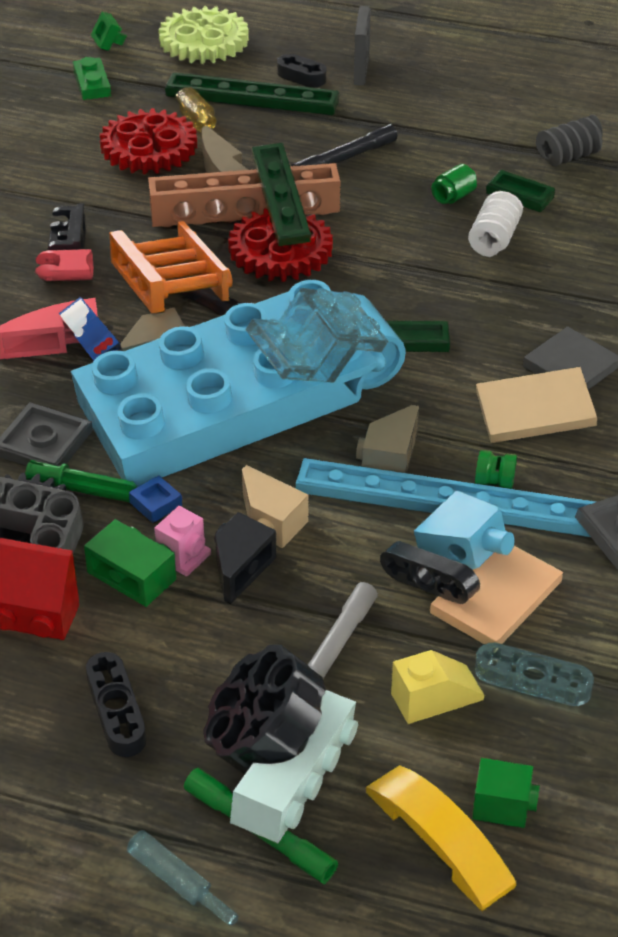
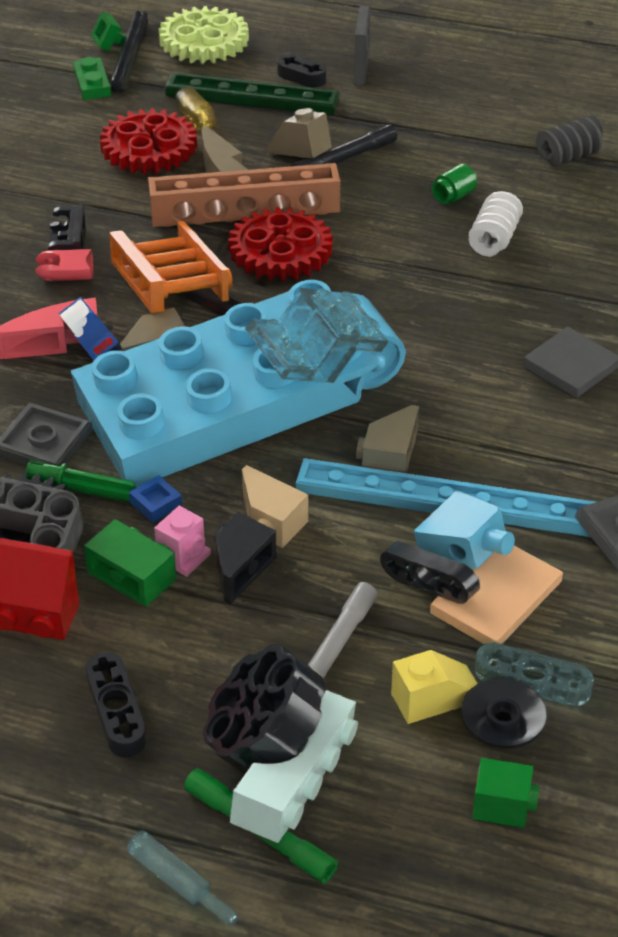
dark green tile [252,143,311,247] -> none
yellow slope [366,765,516,911] -> none
dark green tile [386,321,450,352] -> none
green wheel [475,450,517,489] -> none
tan tile [476,367,597,443] -> none
dark green tile [486,170,556,213] -> none
none -> black axle [110,10,149,93]
none -> dark tan slope [267,108,332,159]
none -> black dish [461,678,547,748]

